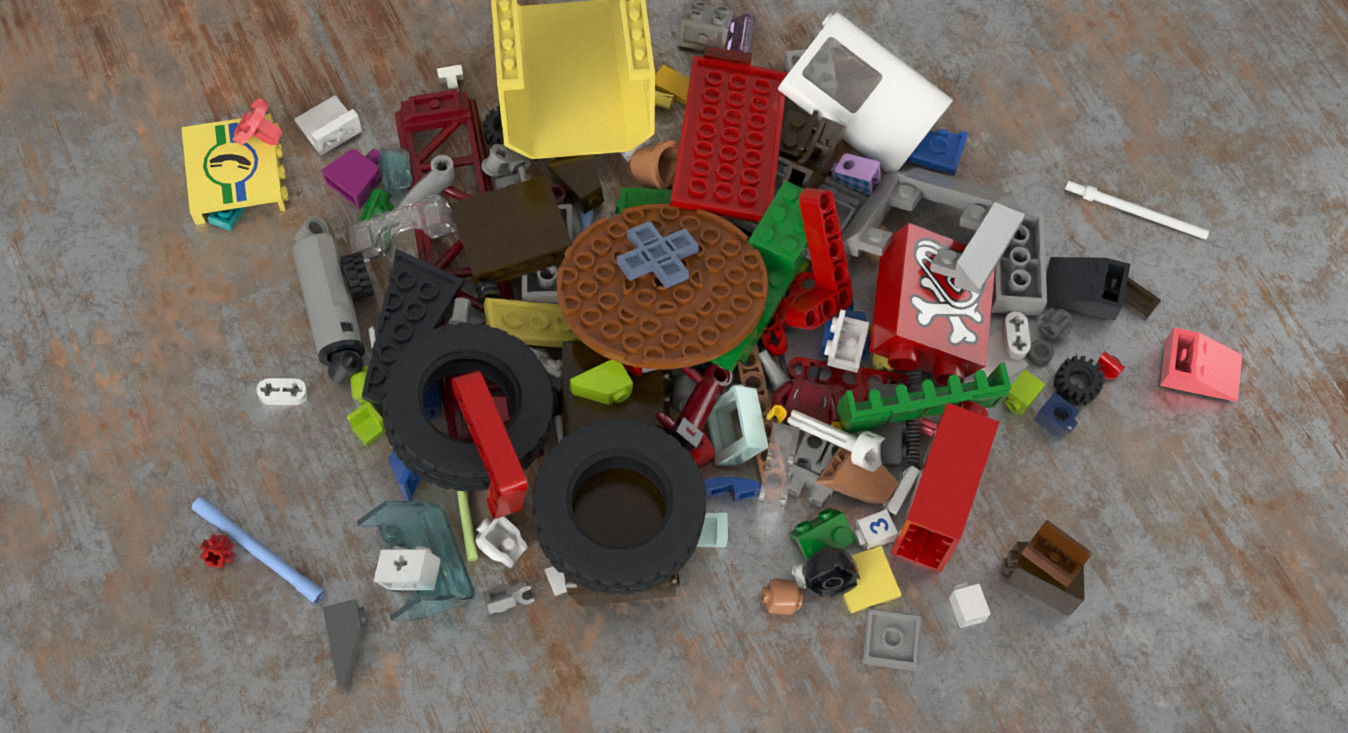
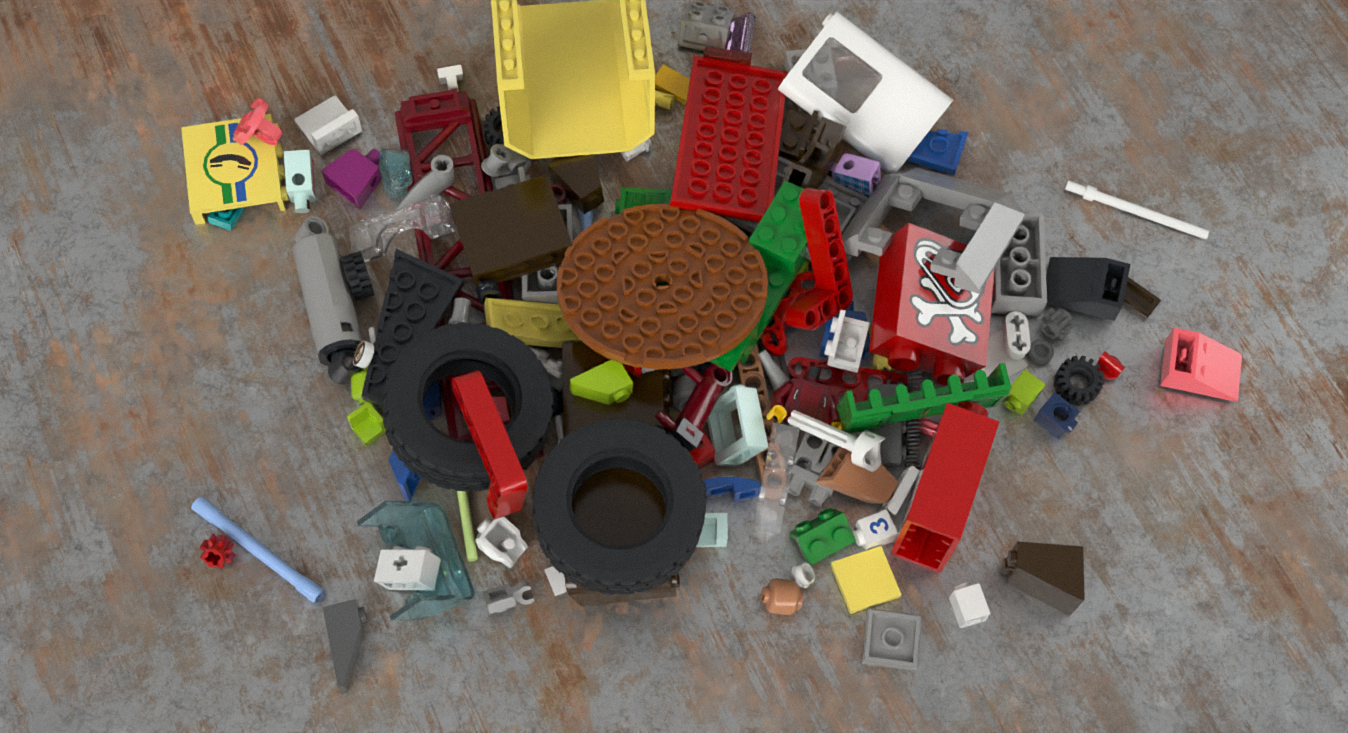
white beam [256,378,308,405] -> none
green plant [349,189,394,251] -> none
sand blue plate [617,221,698,288] -> none
nougat container [630,140,679,189] -> none
black cylinder [804,546,860,597] -> none
reddish brown bracket [1021,520,1092,587] -> none
none -> light aqua torso [284,150,317,213]
none -> white tile [353,341,374,369]

